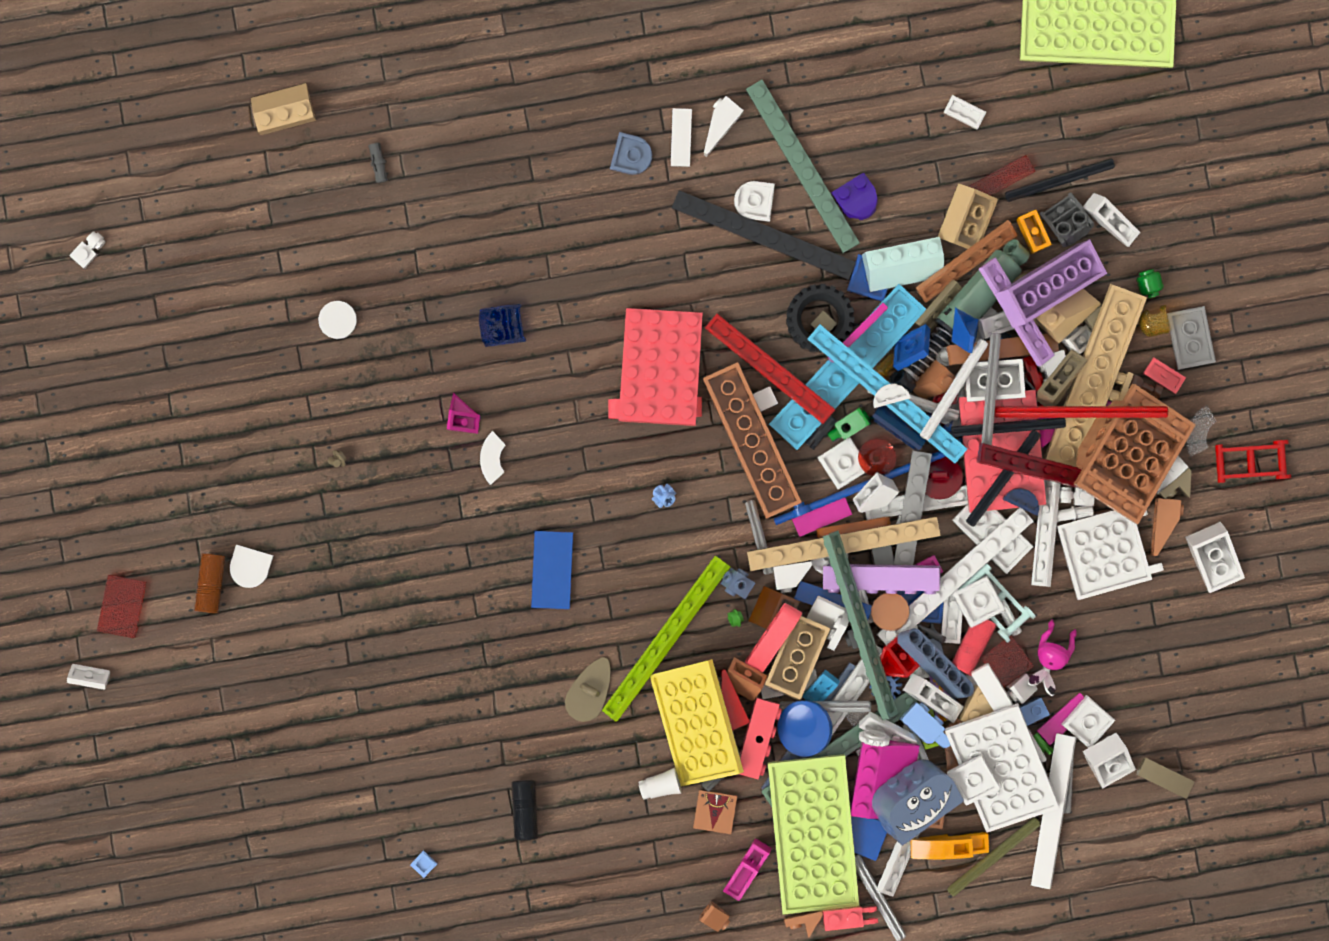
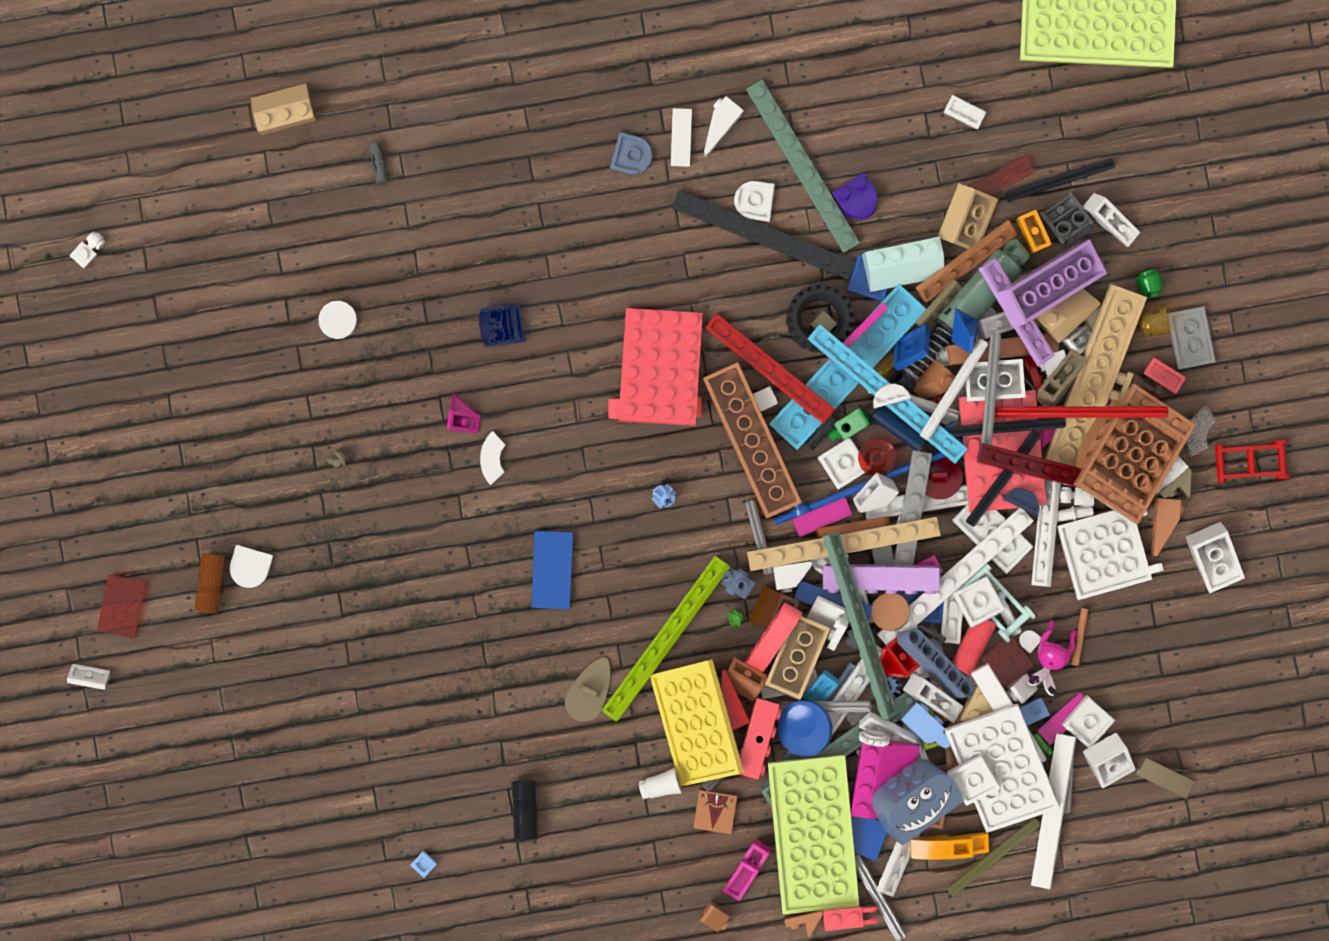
none -> white tile [1019,630,1041,653]
none -> nougat bar [1071,608,1089,666]

